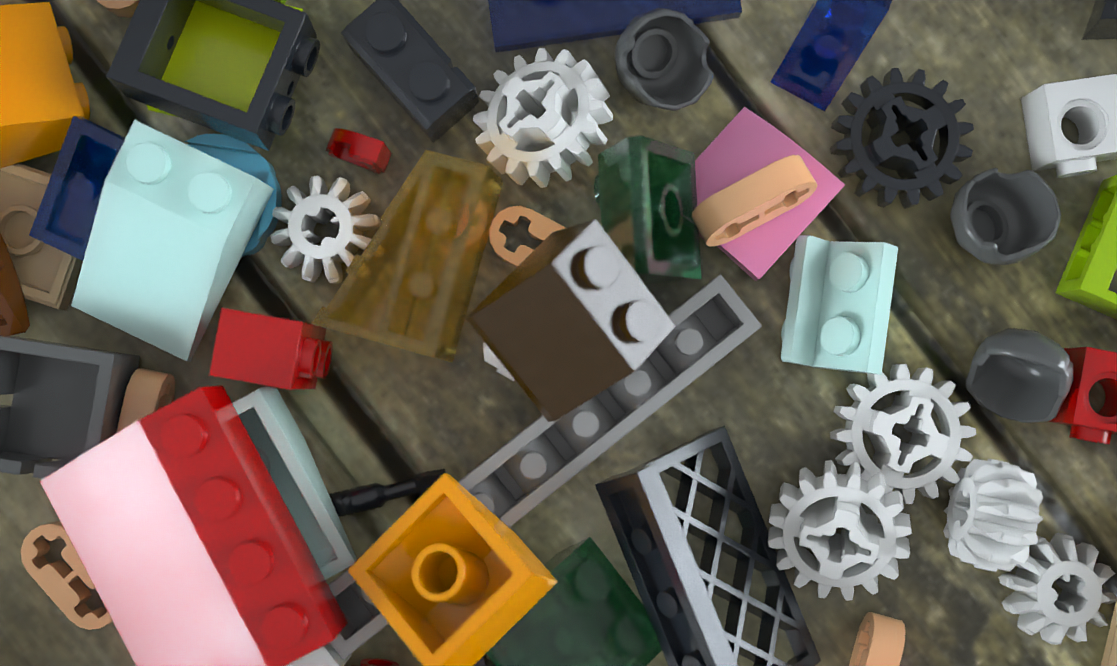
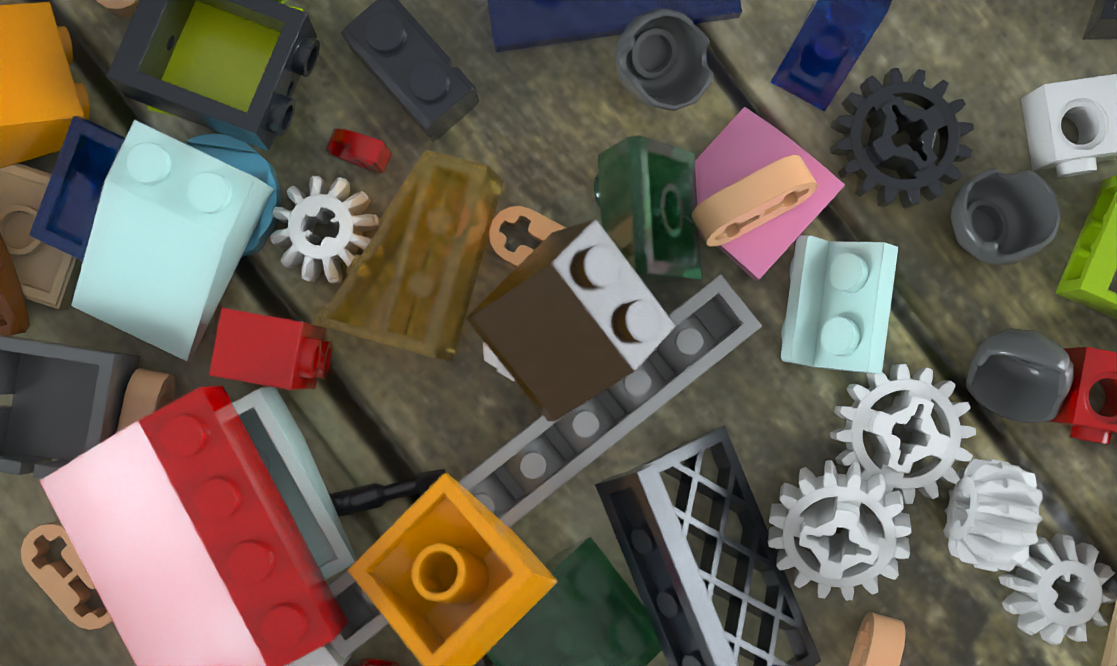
white gear [473,48,613,188] -> none

